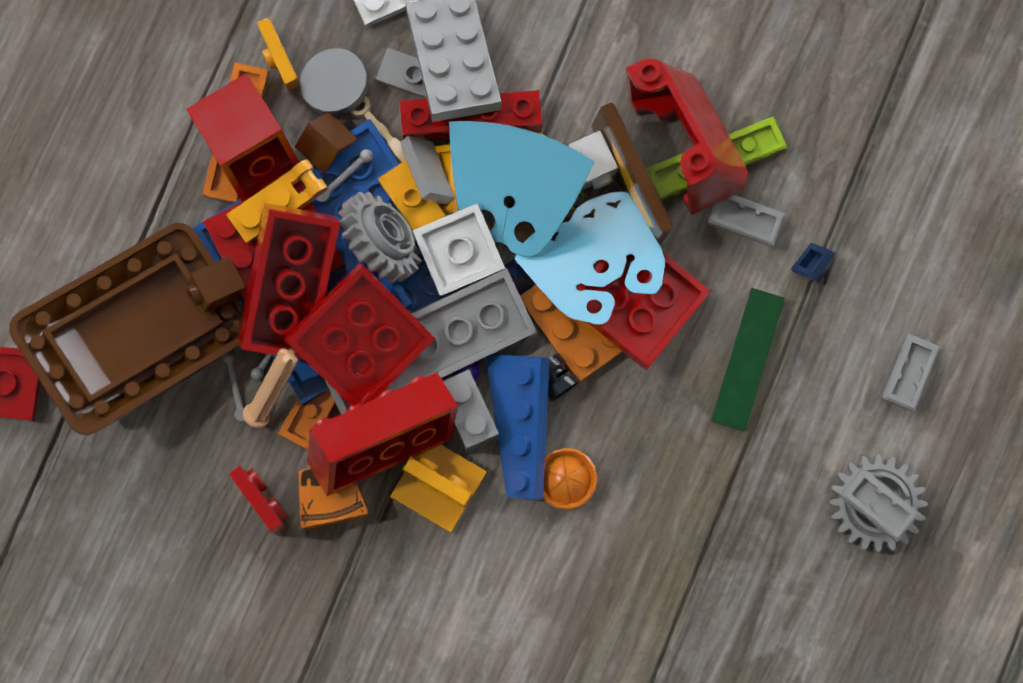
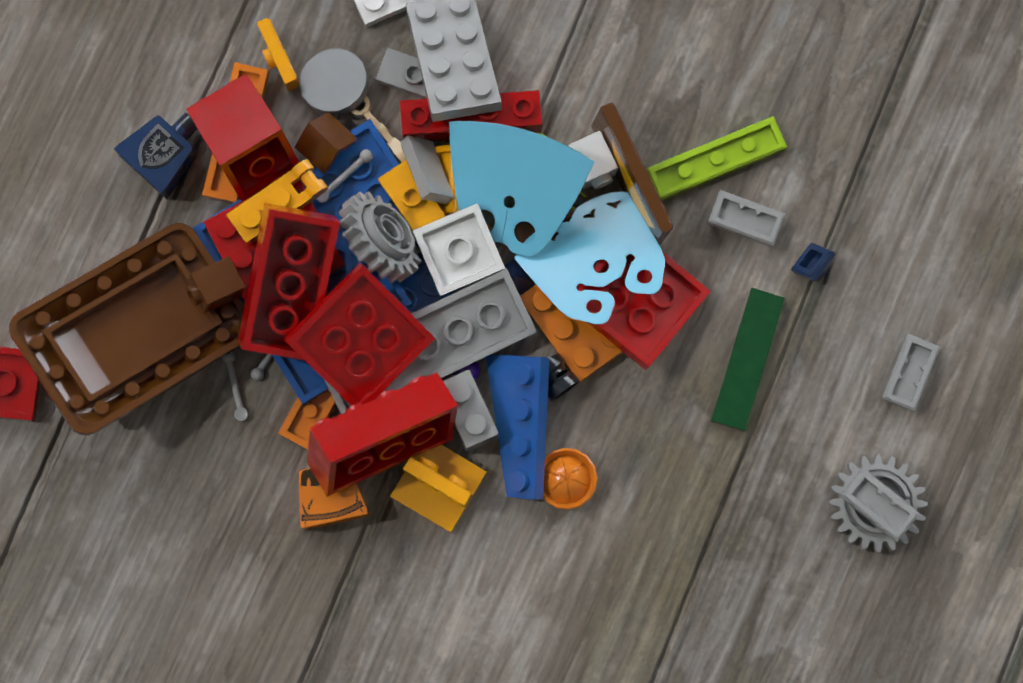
red plate [229,466,289,536] -> none
light nougat axle [242,349,298,428] -> none
red windscreen [626,58,748,216] -> none
none -> dark blue torso [114,112,198,200]

